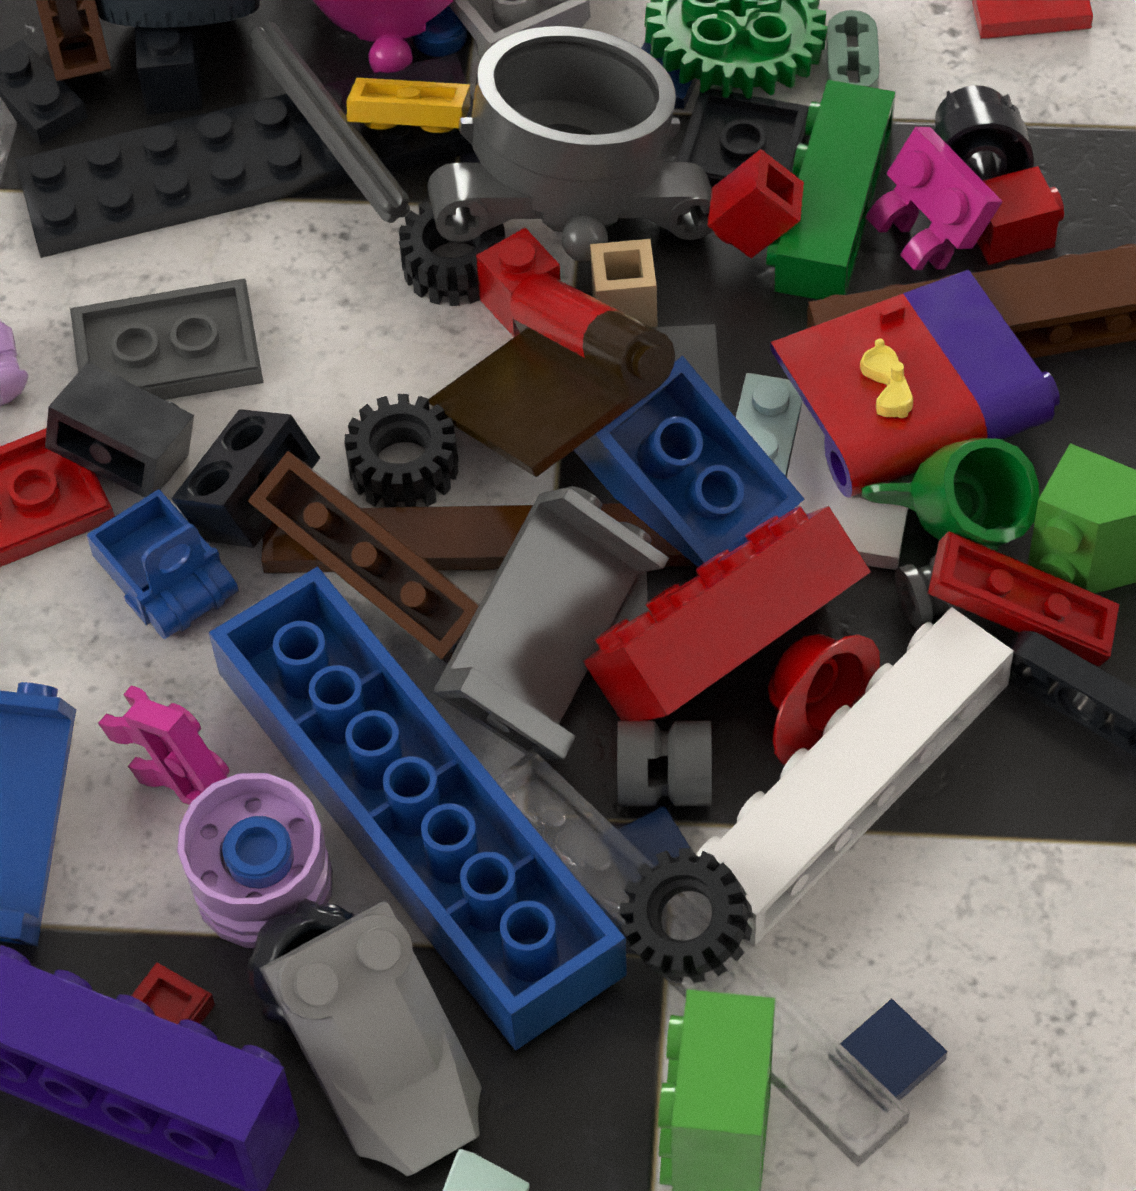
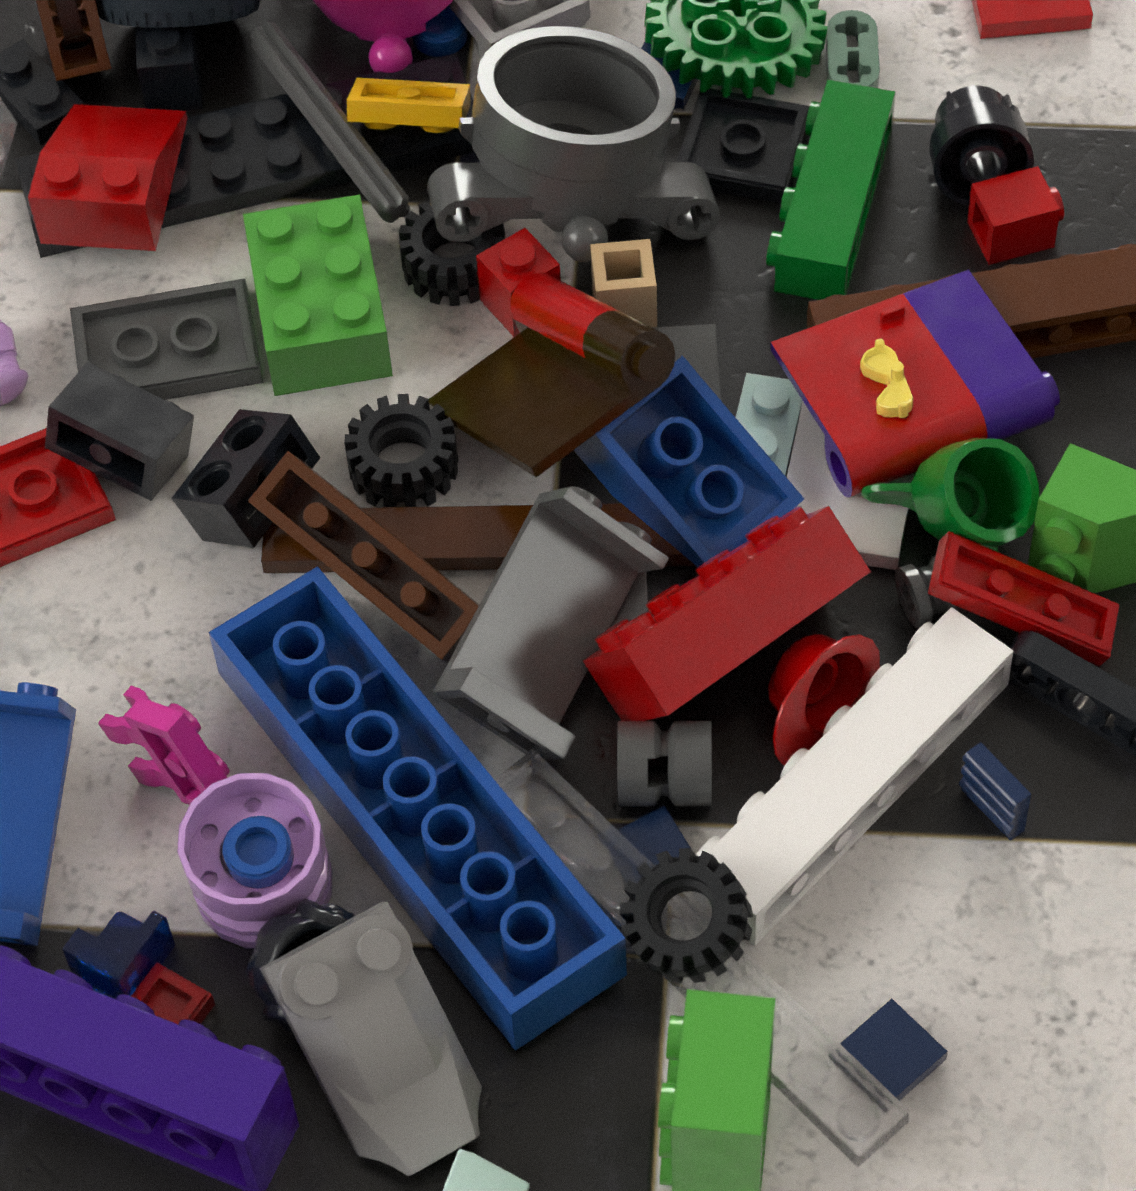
blue piece [86,489,239,639] -> none
red brick [707,149,804,259] -> none
dark pink plate [865,127,1003,270] -> none
none -> red slope [28,104,188,251]
none -> clear blue panel [62,911,175,999]
none -> bright green brick [243,195,393,396]
none -> dark blue piece [959,742,1031,841]

